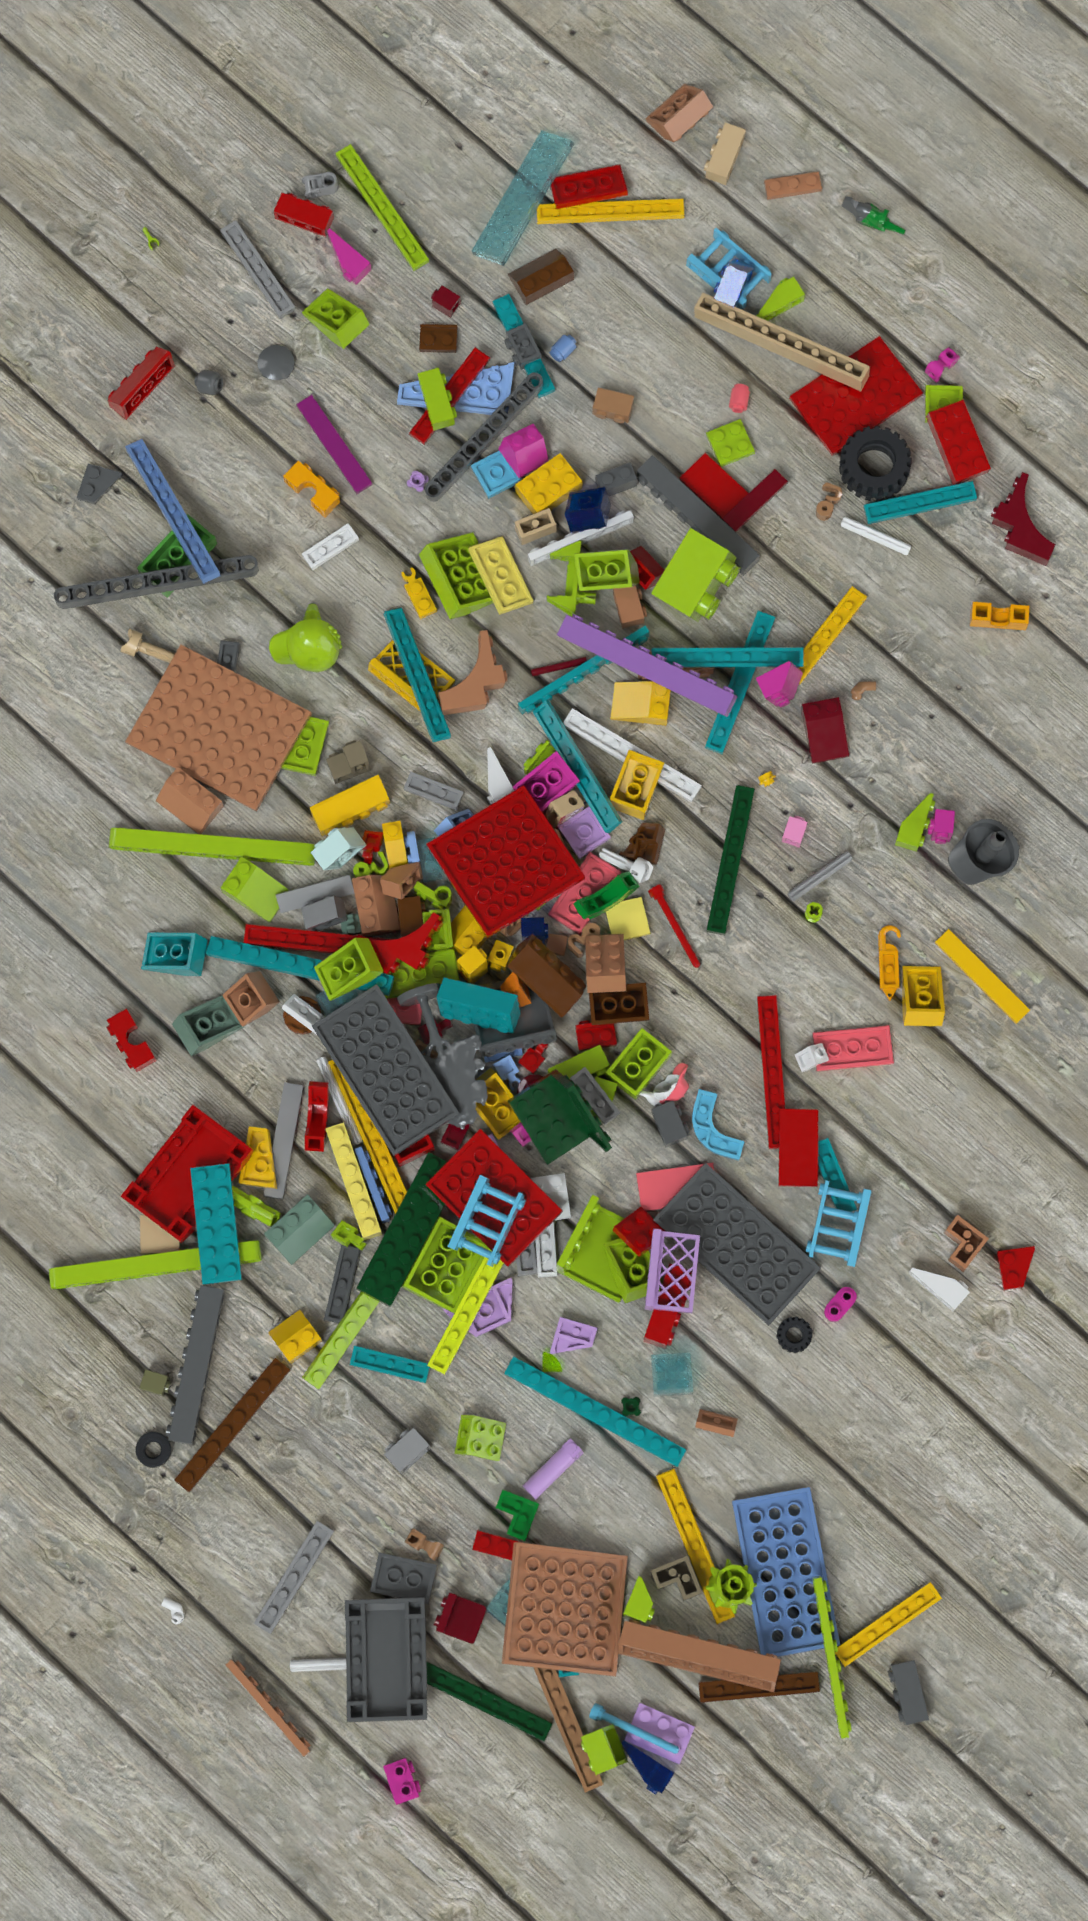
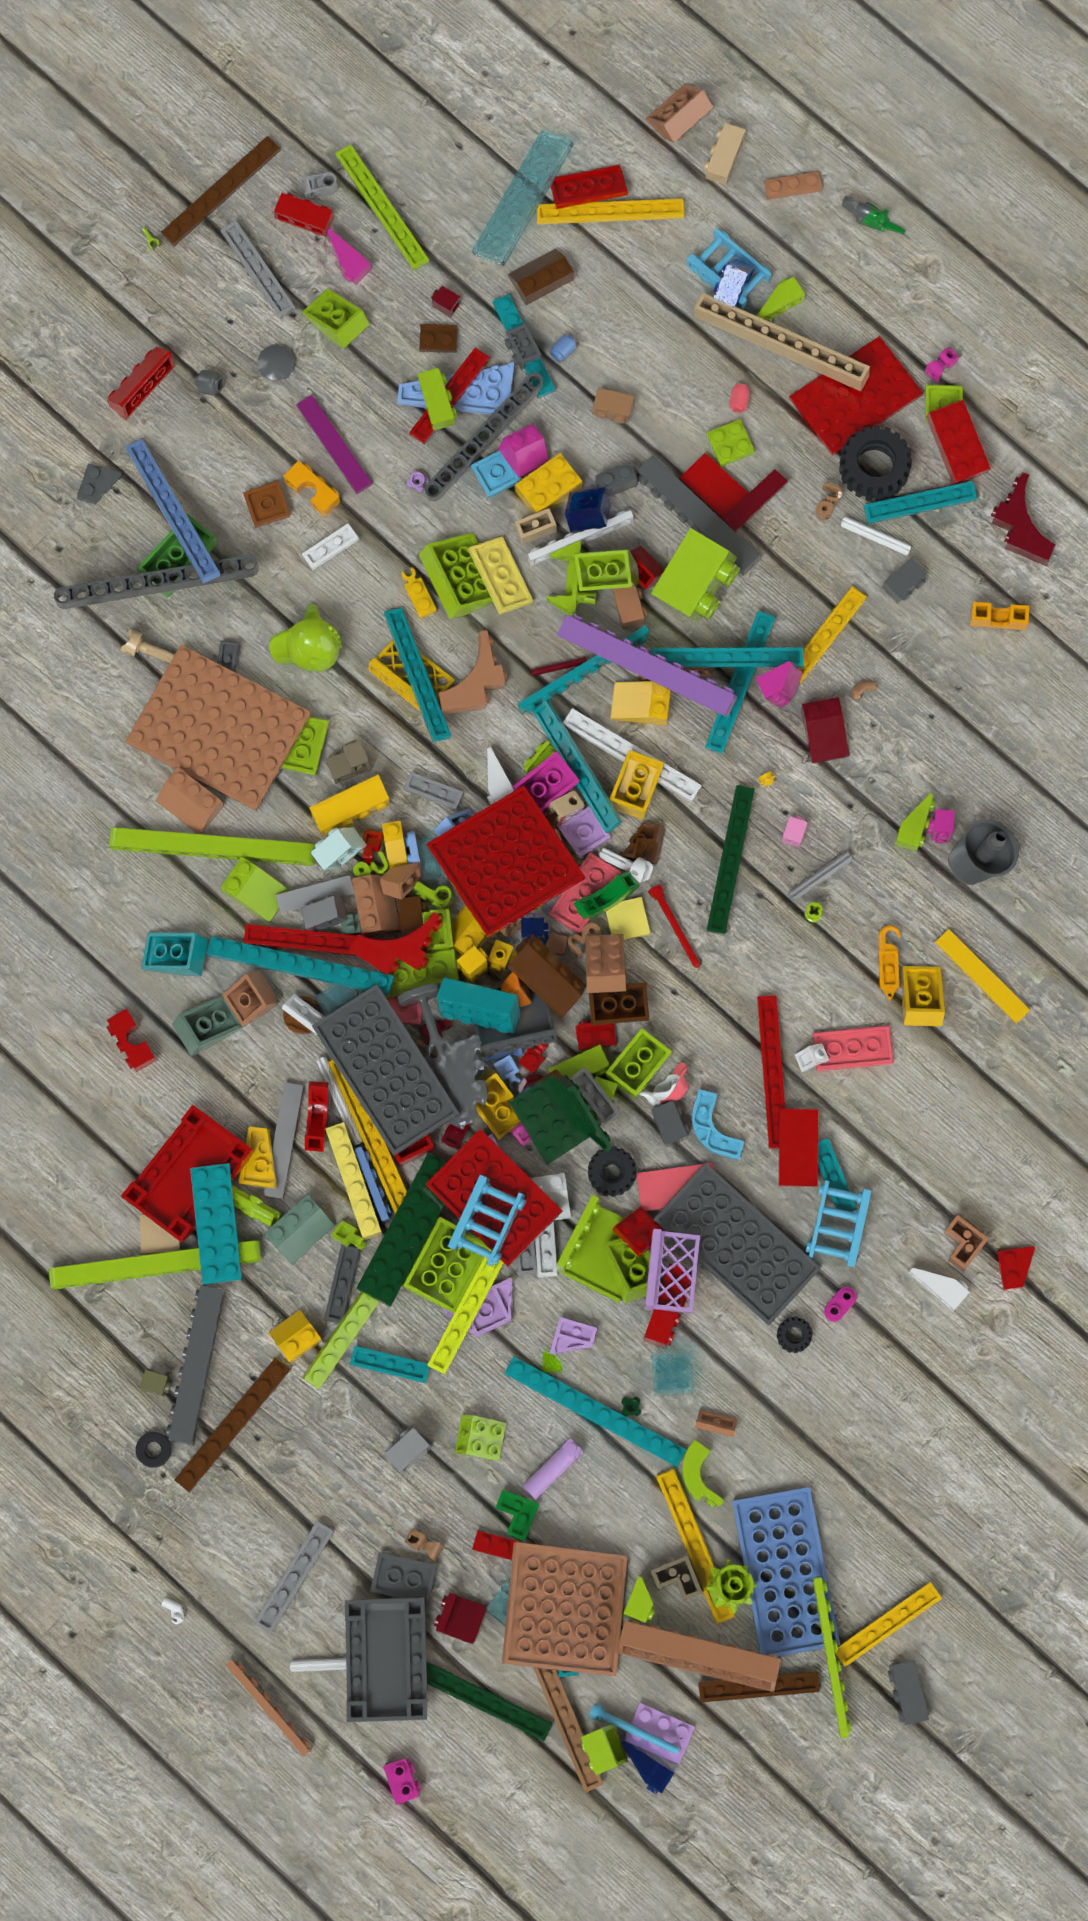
lime slope [314,938,384,1001] -> none
none -> reddish brown plate [161,136,280,247]
none -> dark orange plate [243,481,291,528]
none -> black tyre [588,1146,636,1197]
none -> lime arch [682,1440,724,1508]
none -> dark grey brick [882,558,927,604]

